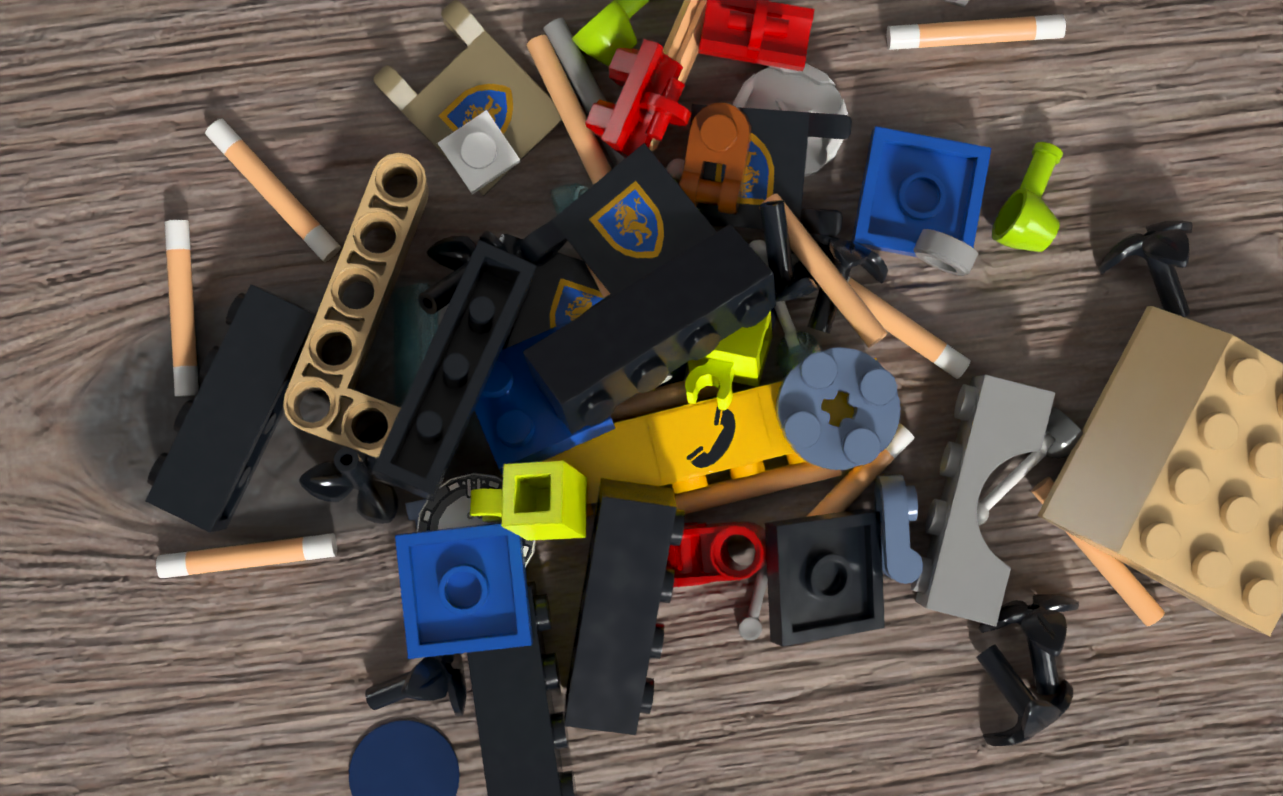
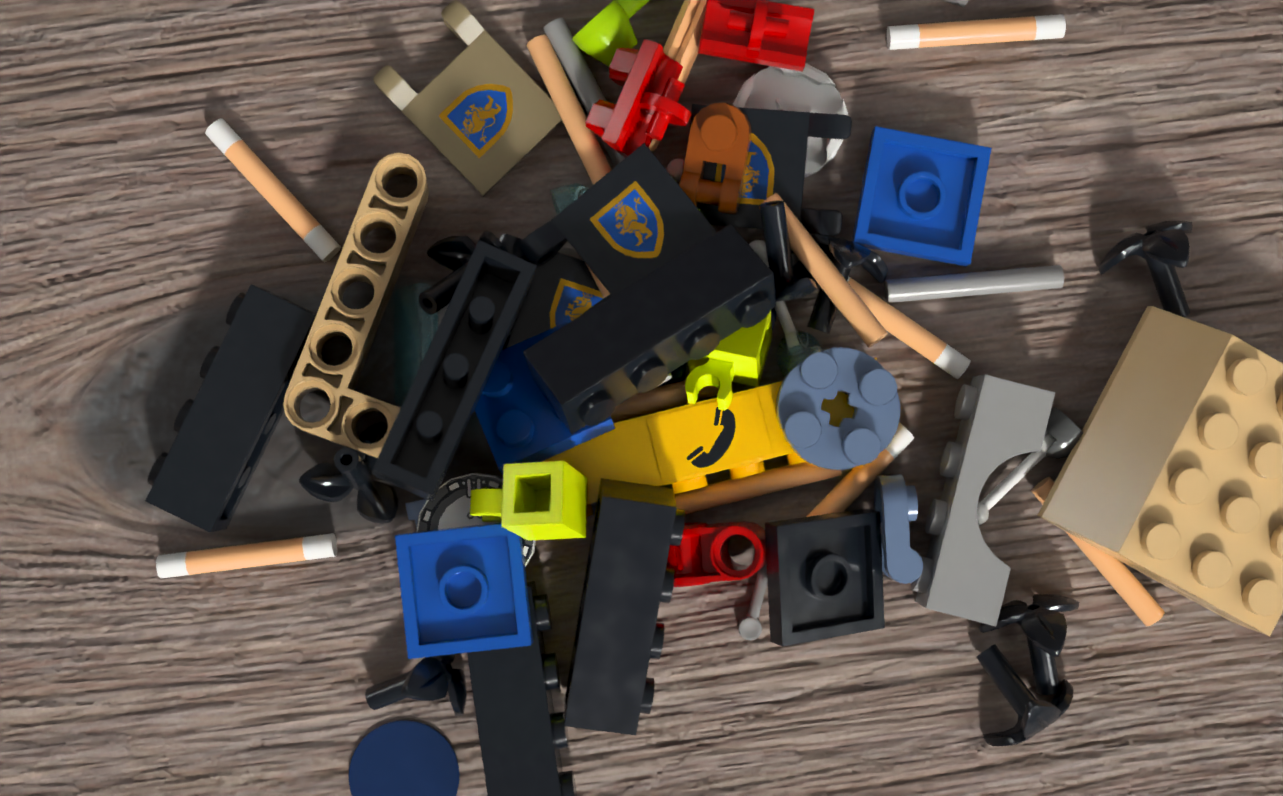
light nougat bar [164,220,199,397] -> none
white plate [438,110,520,194] -> none
light grey tile [913,229,978,276] -> none
lime bar [992,142,1063,252] -> none
none -> light grey bar [884,265,1064,303]

